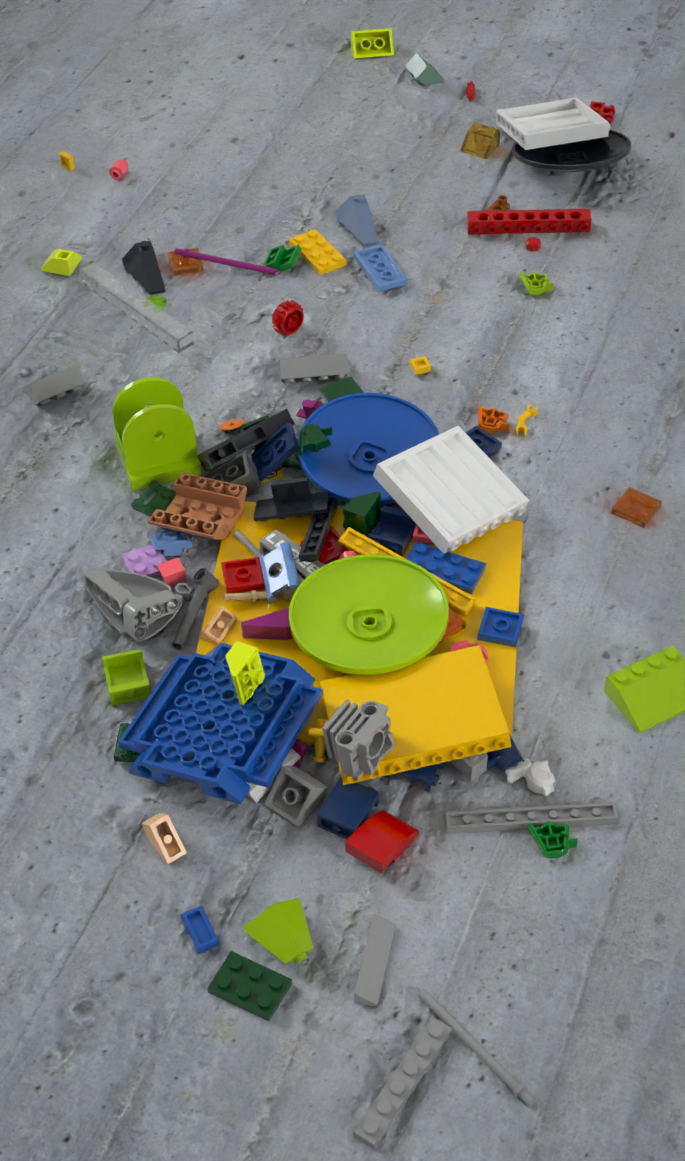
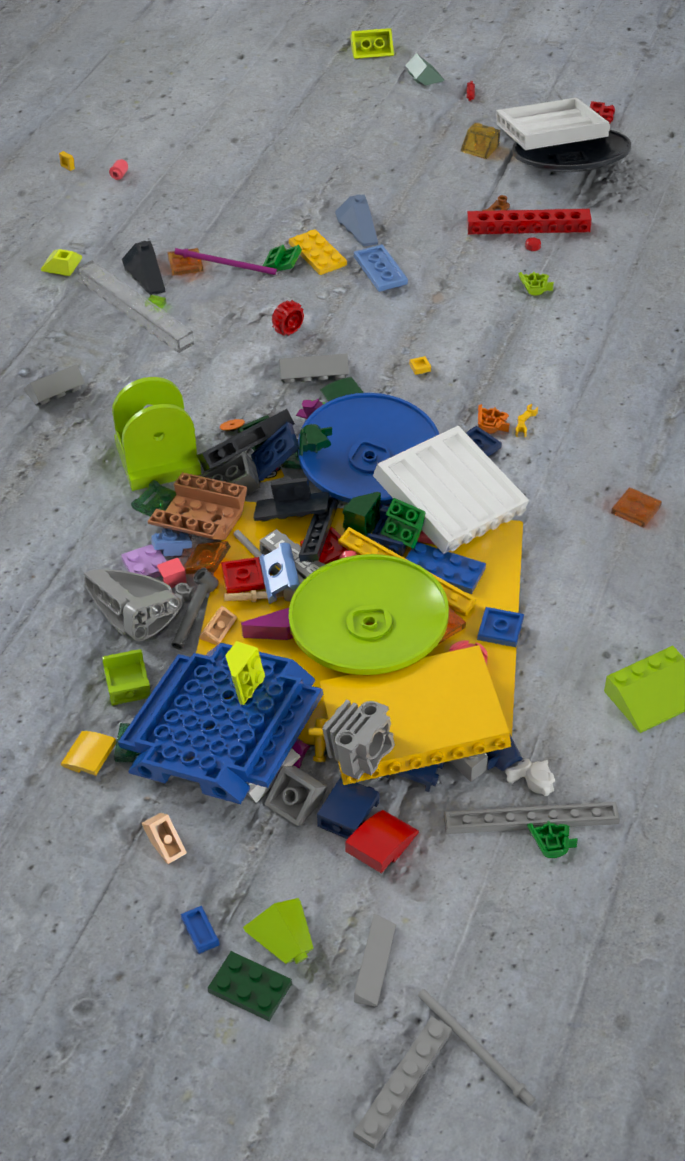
none -> yellow slope [61,731,117,776]
none -> clear orange plate [183,541,231,575]
none -> green slope [380,498,426,549]

